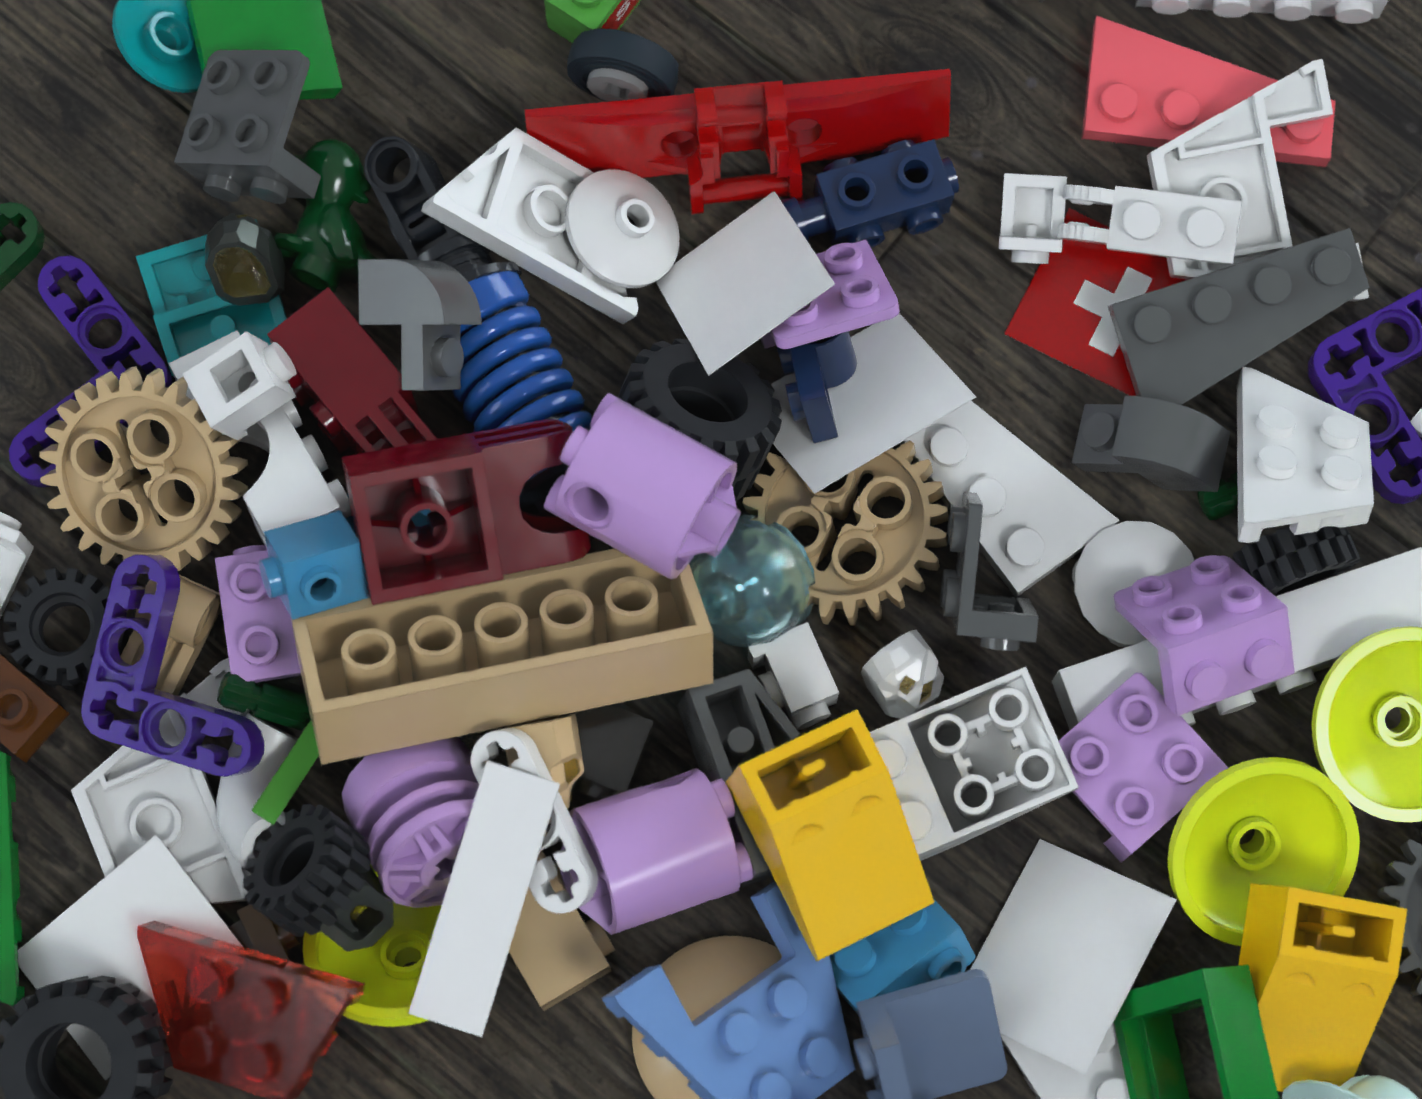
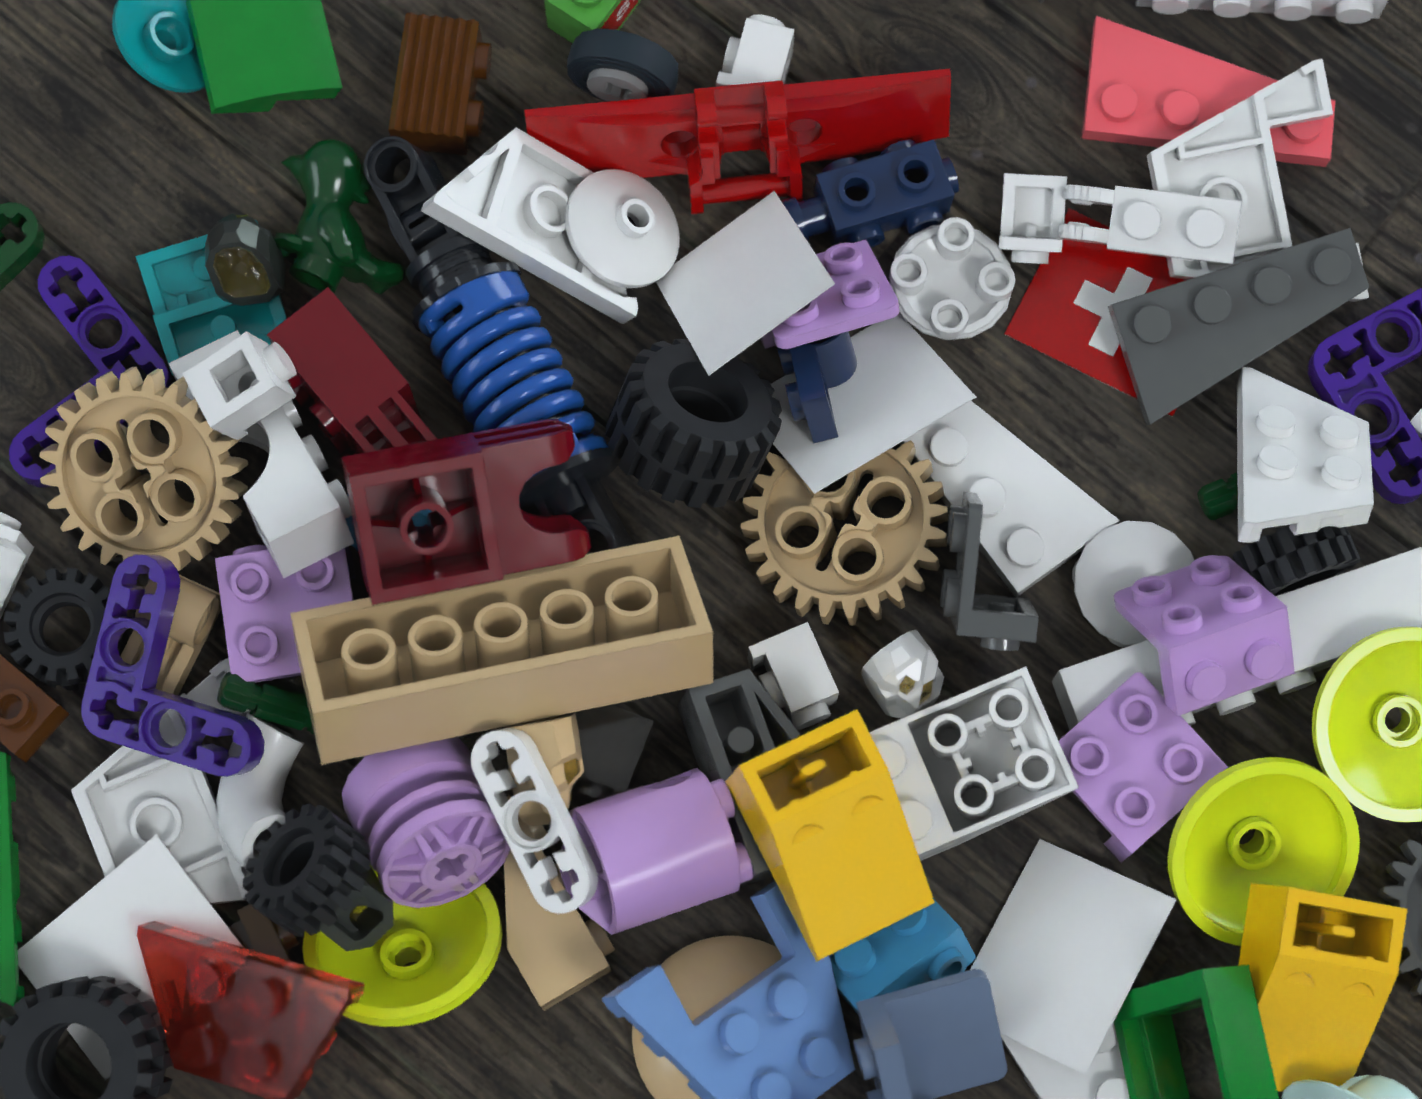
dark grey bracket [174,50,321,204] -> none
bright green sticker [251,720,319,825] -> none
dark azure brick [259,510,369,620] -> none
dark grey brick [358,259,482,391] -> none
white sticker [408,761,560,1037] -> none
lavender cylinder [544,393,741,579] -> none
clear light blue cylinder [689,515,815,648] -> none
dark grey brick [1071,396,1230,492] -> none
none -> reddish brown brick [388,12,492,155]
none -> white brick [716,14,795,87]
none -> white dish [889,217,1015,340]

